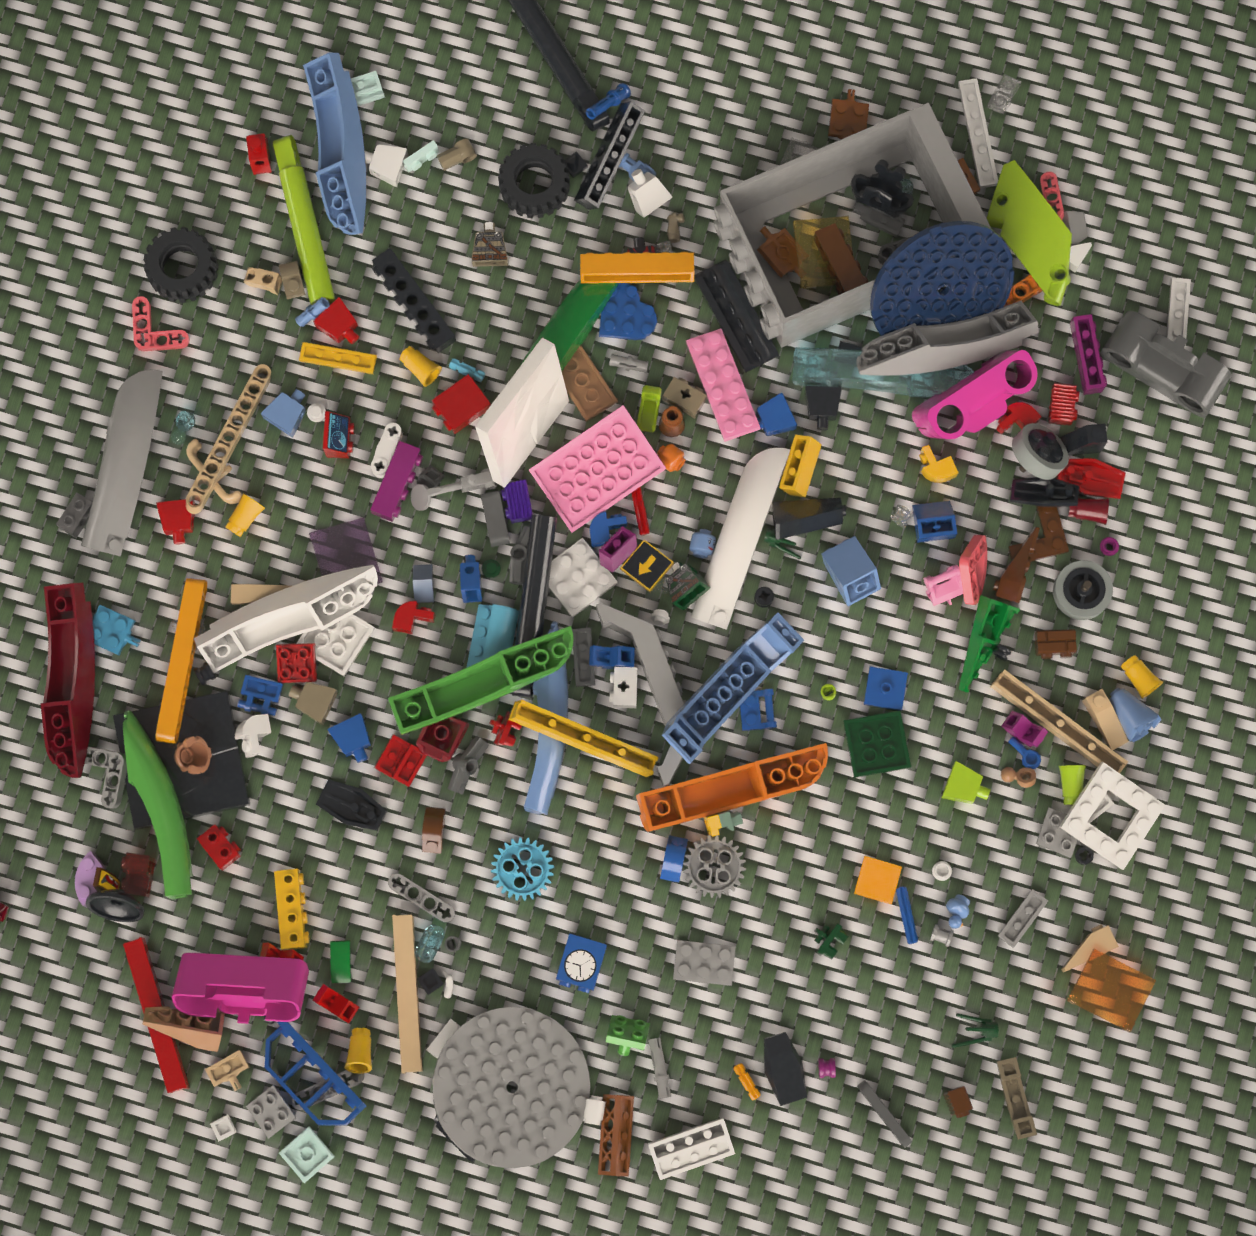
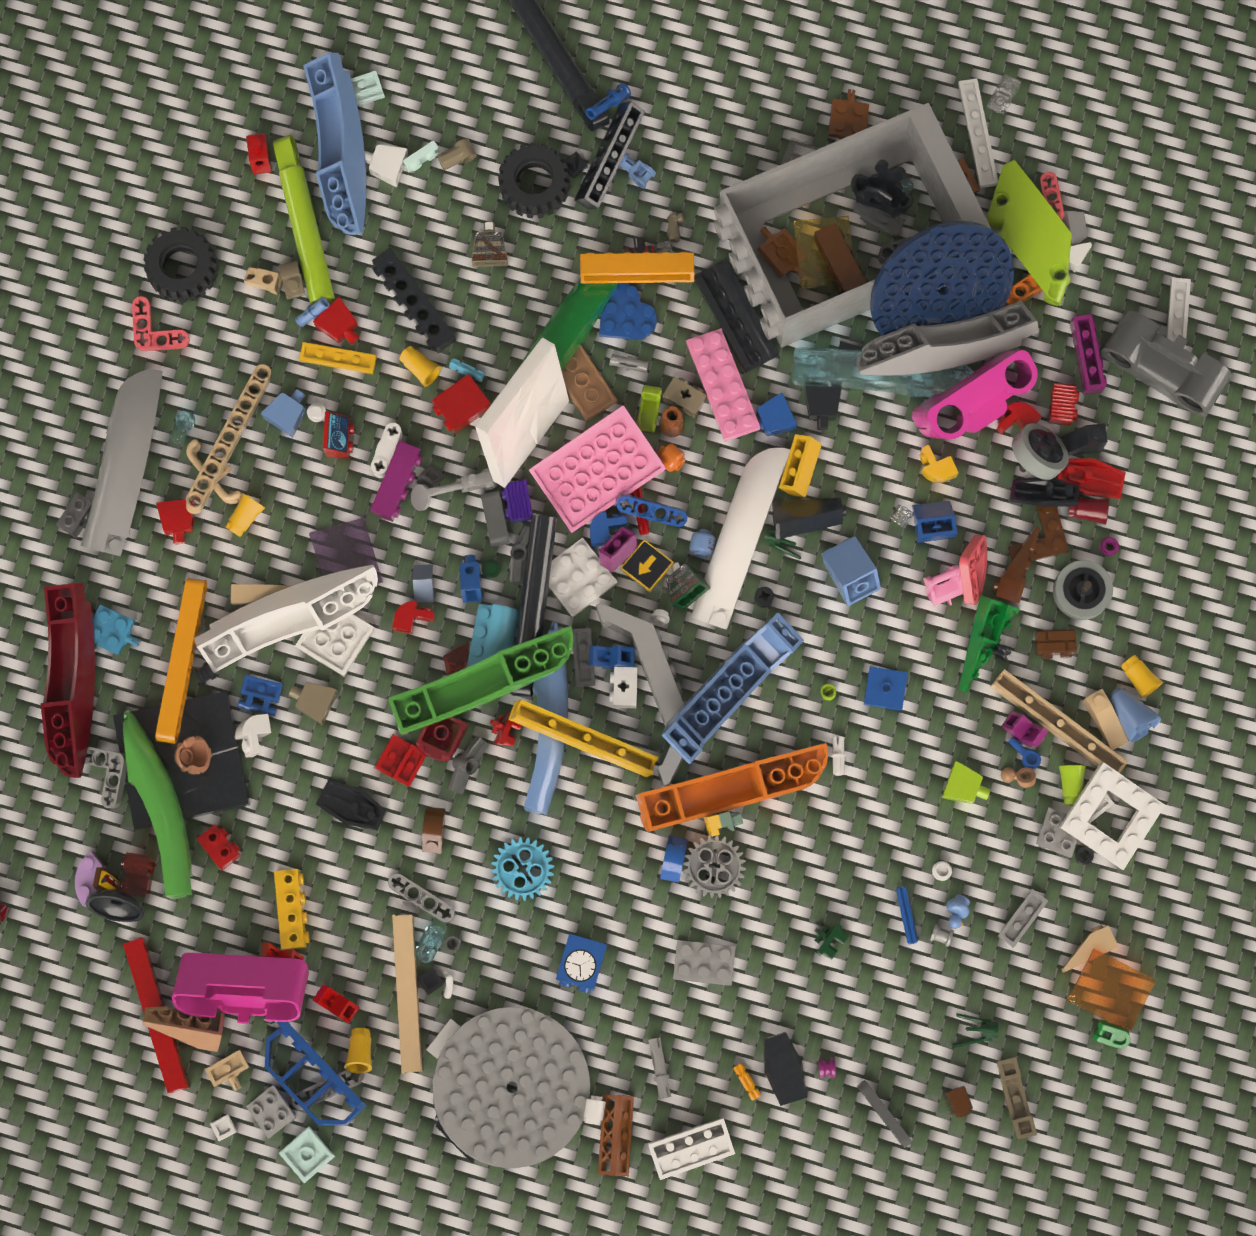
red tile [276,643,317,683] -> none
blue torso [328,713,371,763] -> none
green slope [330,940,352,983] -> none
bright green plate [606,1015,650,1056] -> none
white torso [628,169,672,218] -> none
blue plate [740,689,777,731] -> none
dark green plate [843,711,911,778] -> none
light orange tile [854,856,902,905] -> none
none -> clear red piece [443,642,470,675]
none -> blue beam [615,494,687,527]
none -> white axle [831,736,846,776]
none -> plate [1092,1020,1131,1048]

